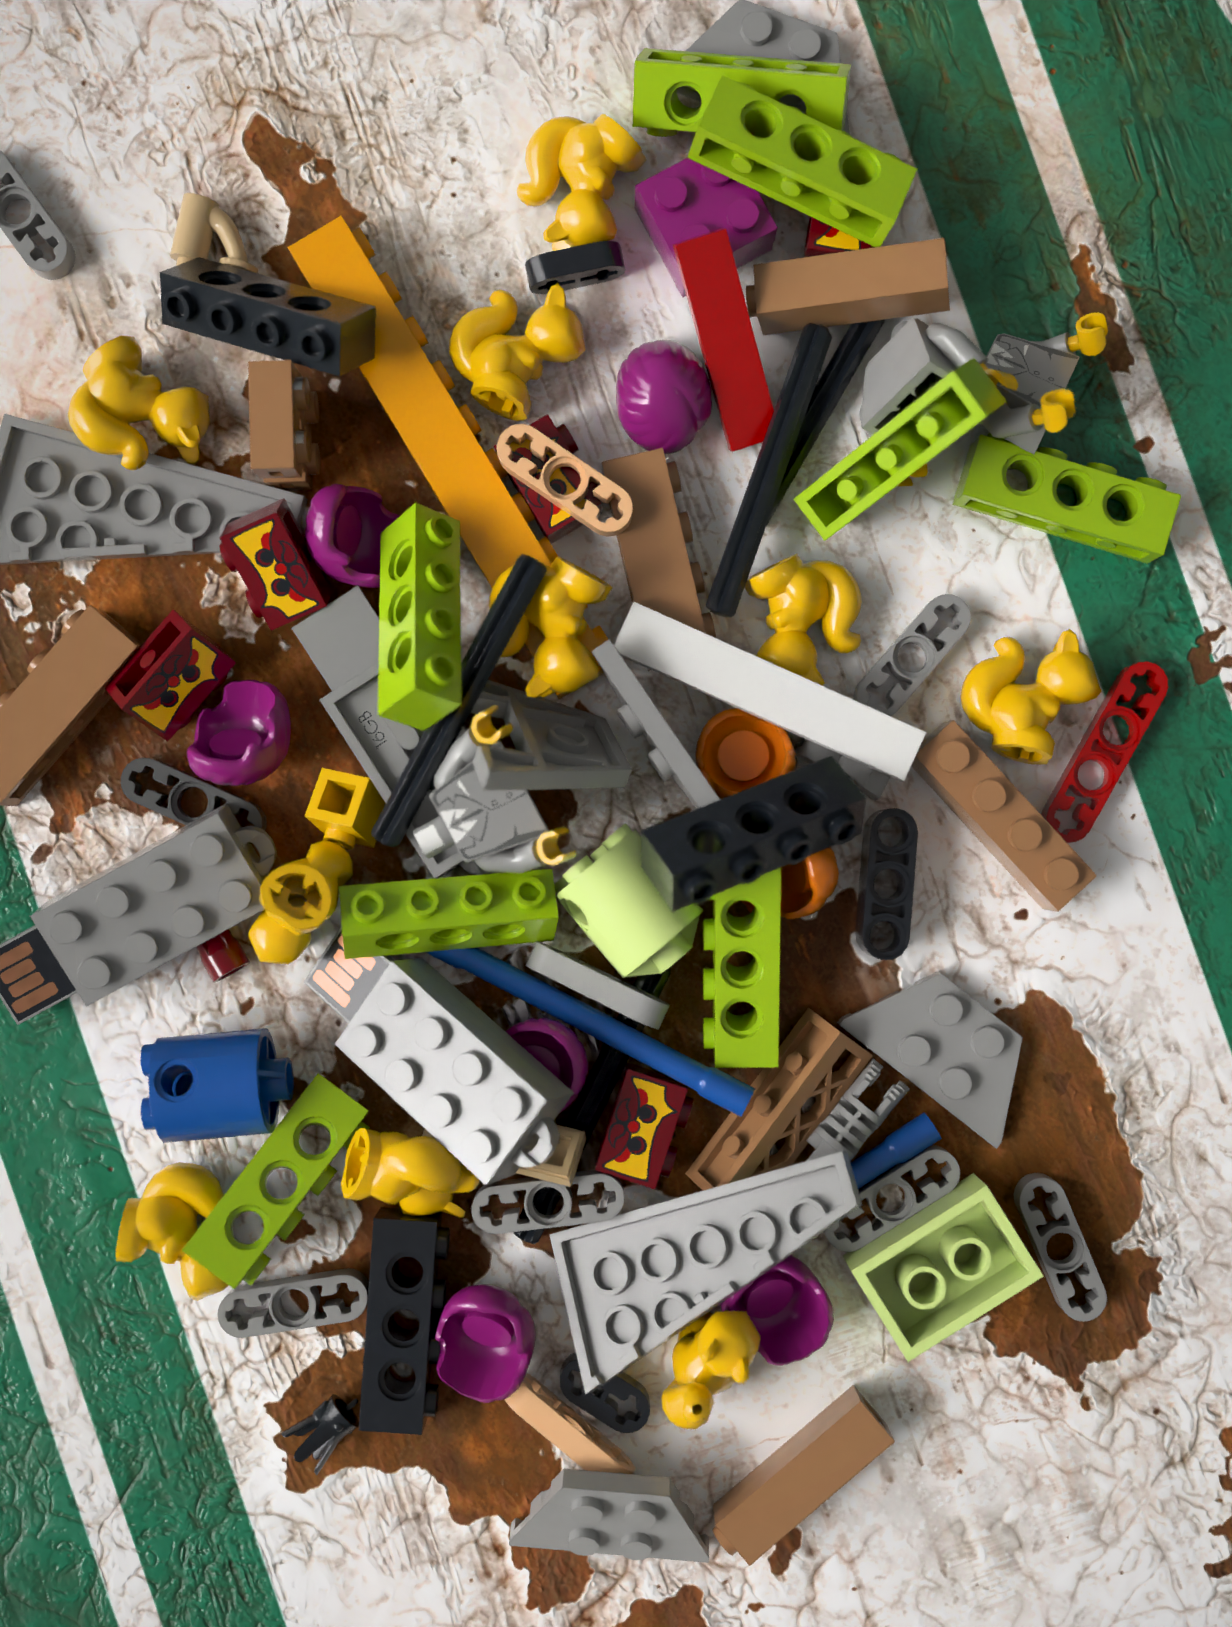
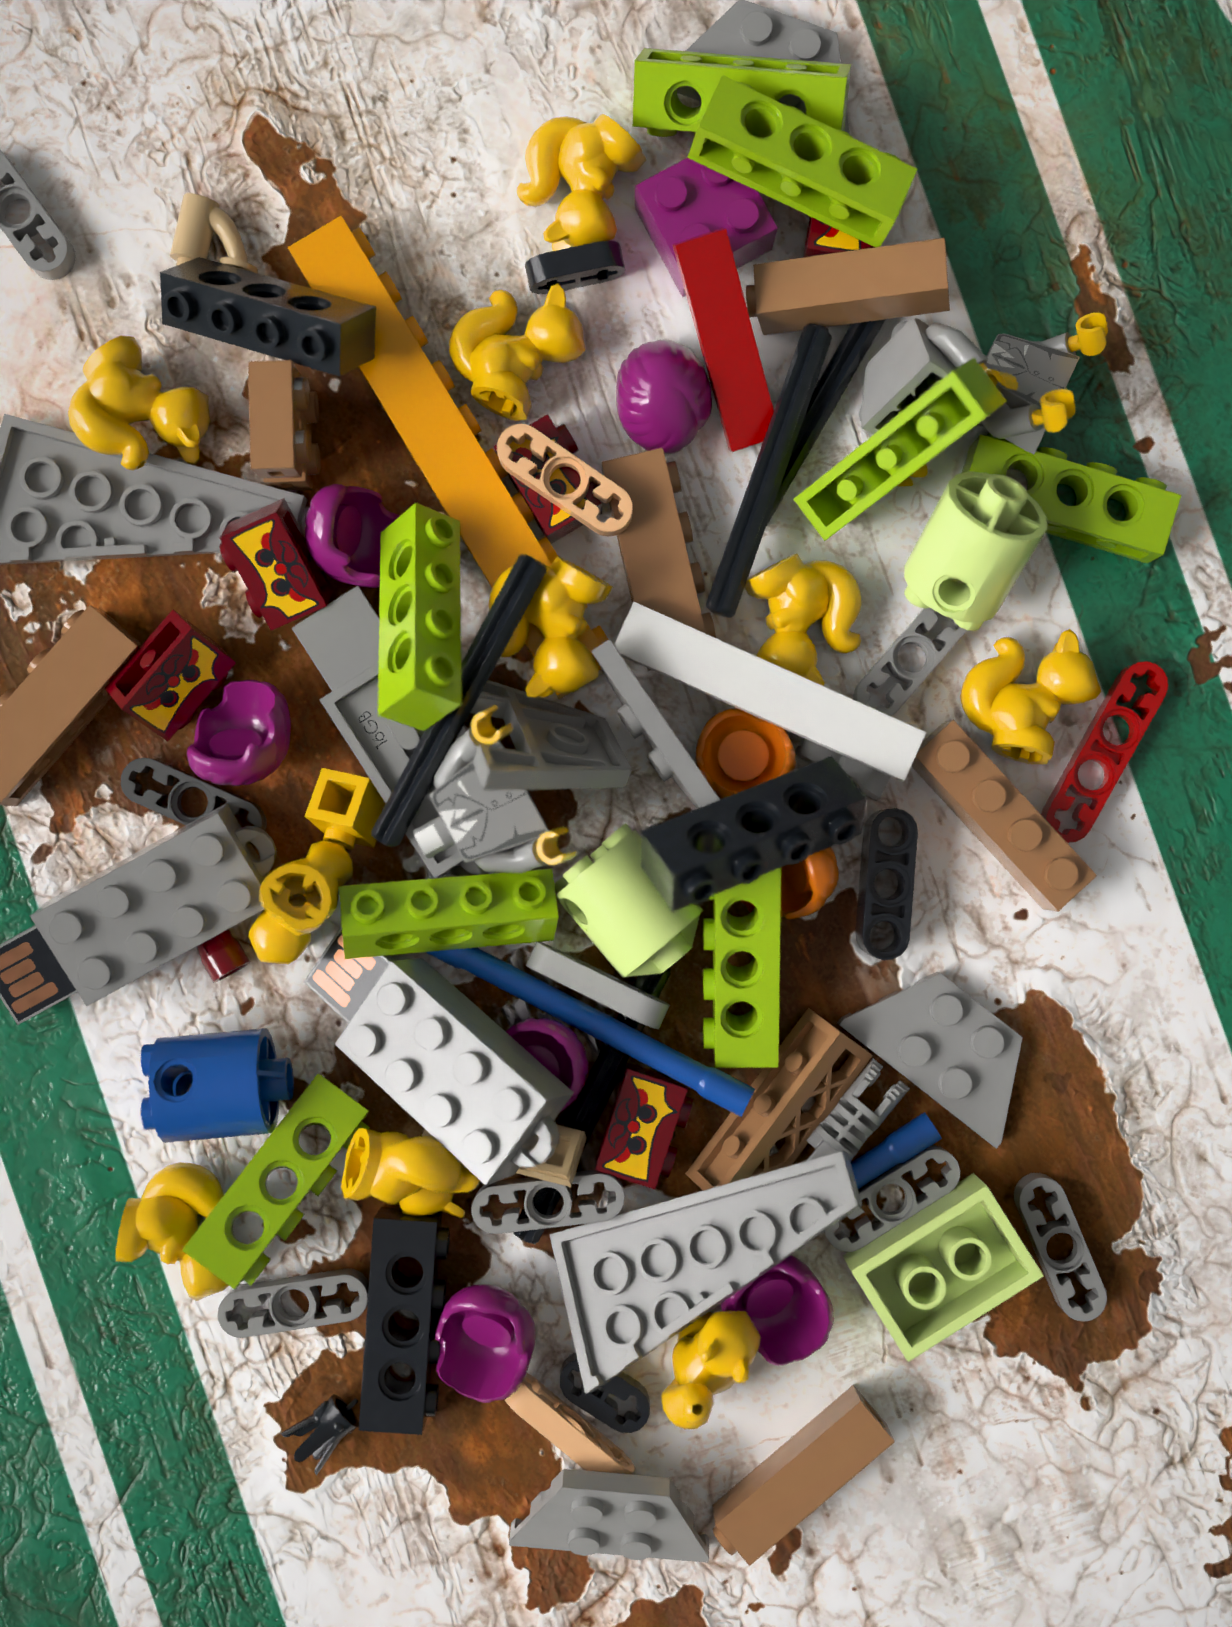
none -> yellowish green cylinder [904,471,1047,631]

